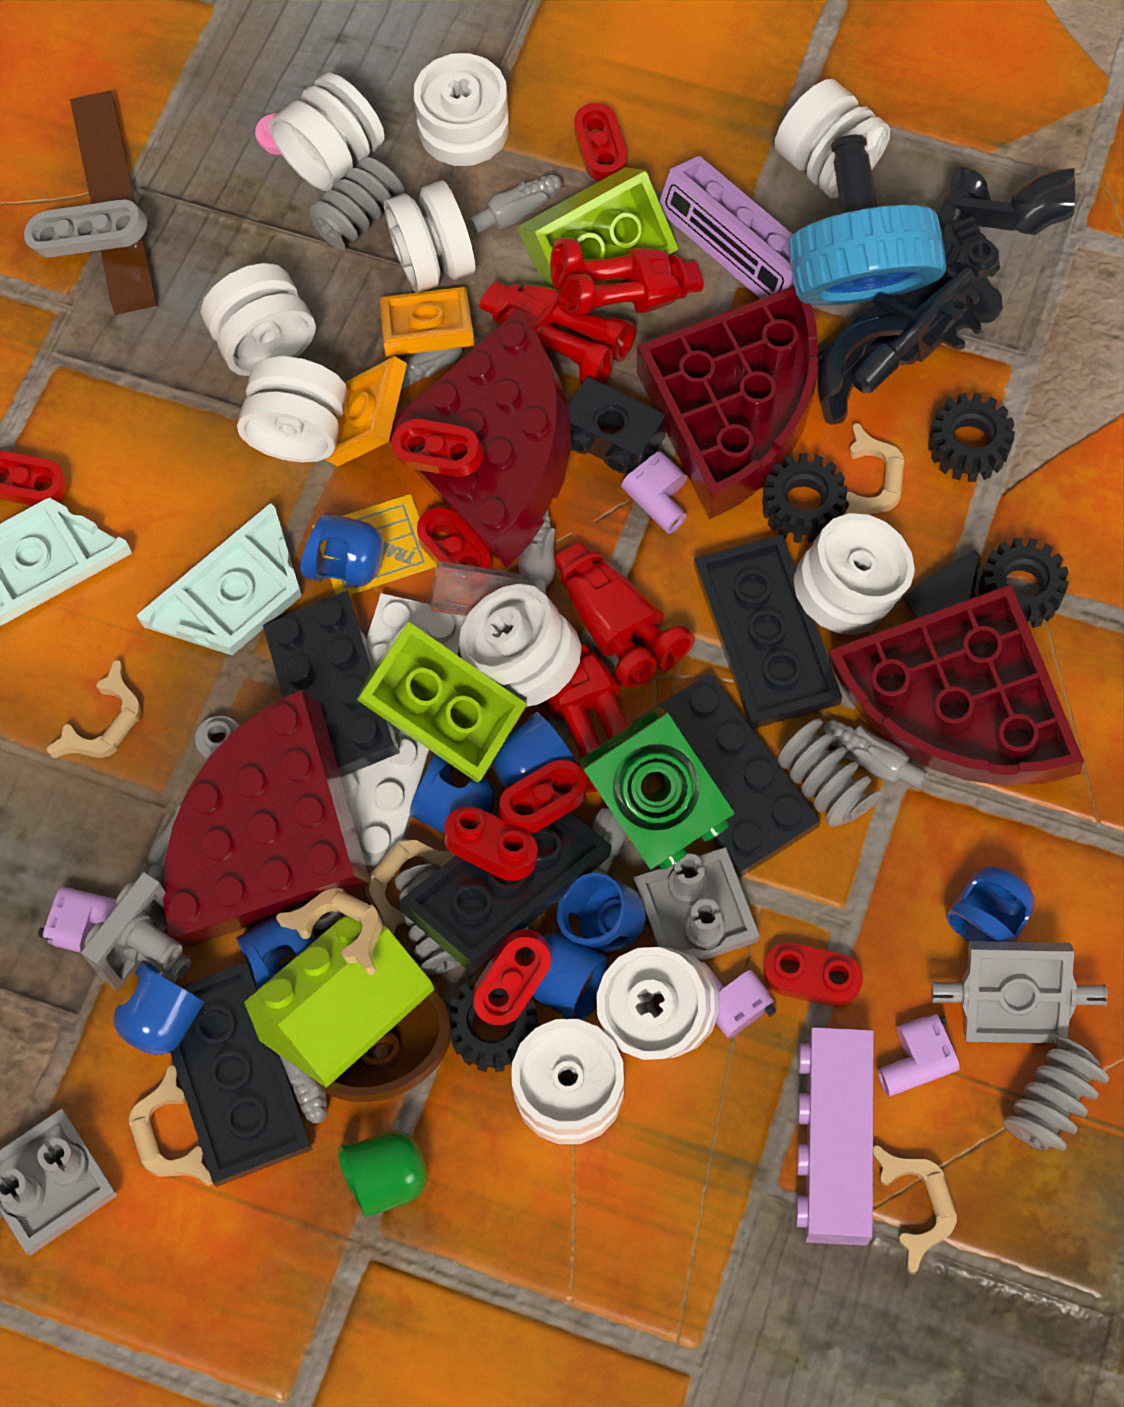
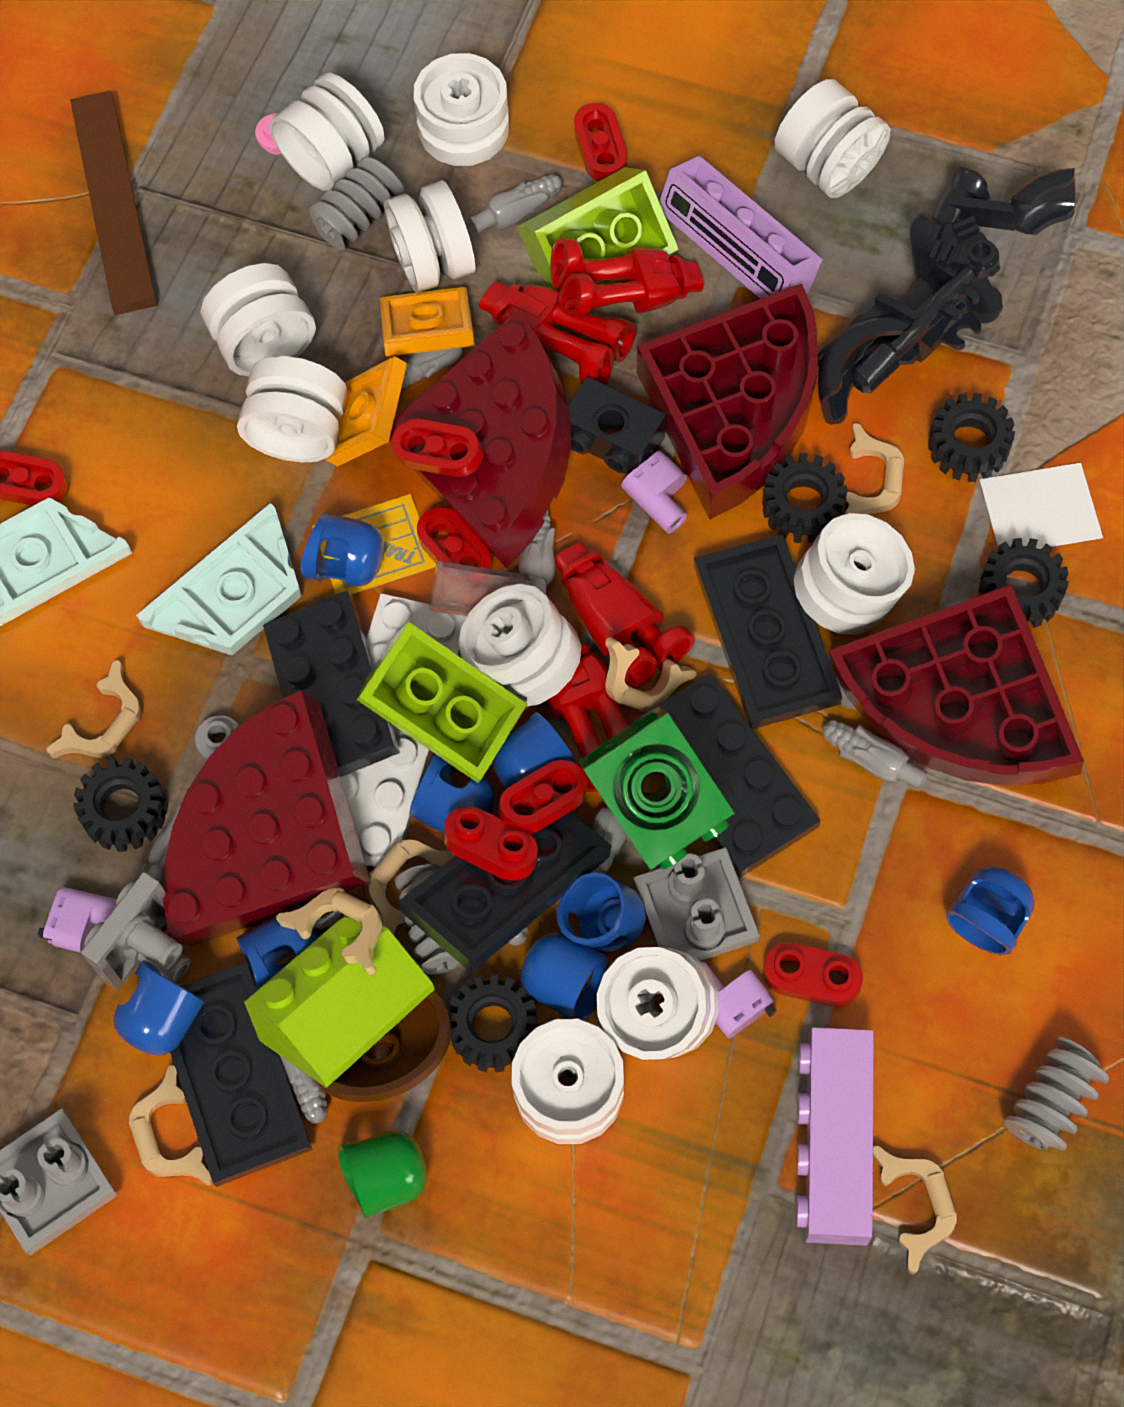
light grey plate [24,199,147,258] -> none
red plate [473,929,551,1025] -> none
light grey piece [778,719,882,827] -> none
dark azure wheel [789,134,946,306] -> none
lavender piece [877,1014,960,1097] -> none
black slope [902,550,981,618] -> none
light grey plate [931,941,1108,1044] -> none
none -> black tyre [73,758,167,852]
none -> tan helmet [605,637,696,713]
none -> white sticker [979,463,1103,549]

